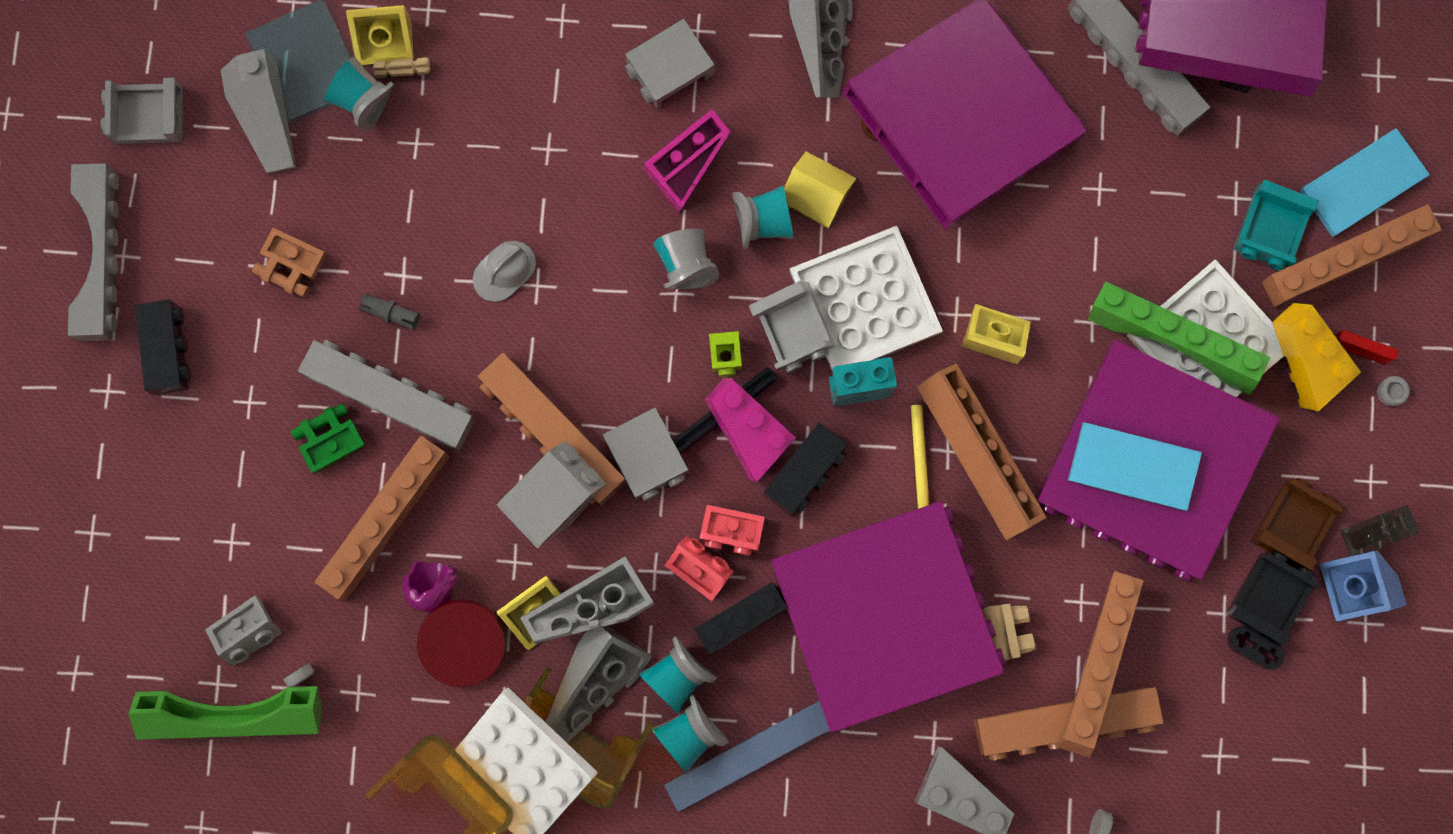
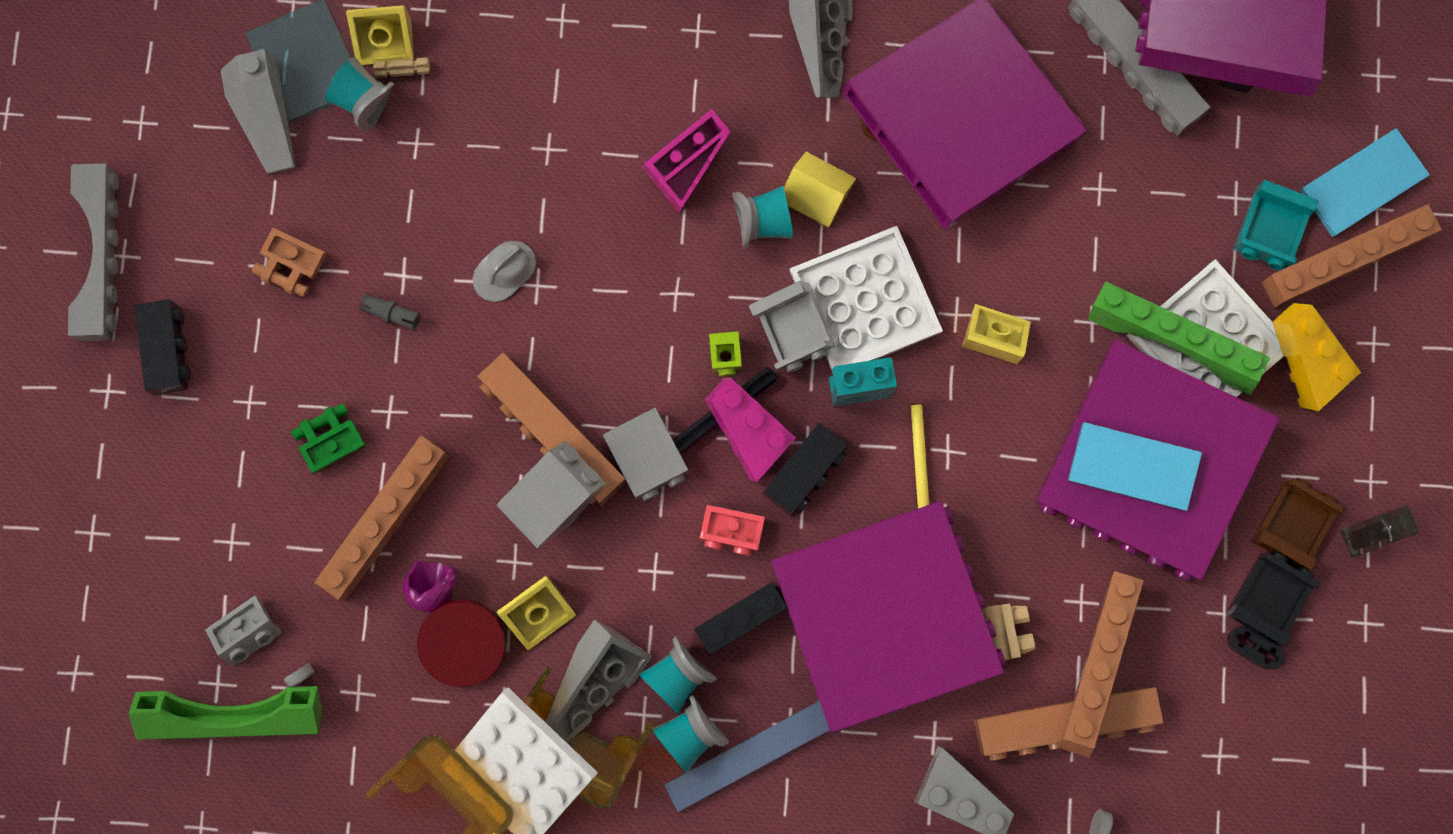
light grey panel [101,78,183,144] -> none
light grey brick [298,340,475,451] -> none
light grey wedge [521,557,654,644] -> none
light grey panel [624,19,715,109] -> none
light grey hat [653,228,719,289] -> none
coral bracket [664,536,734,601] -> none
nougat brick [917,363,1047,541] -> none
medium blue slope [1320,550,1407,622] -> none
red tile [1334,330,1399,365] -> none
light grey tile [1377,376,1410,407] -> none

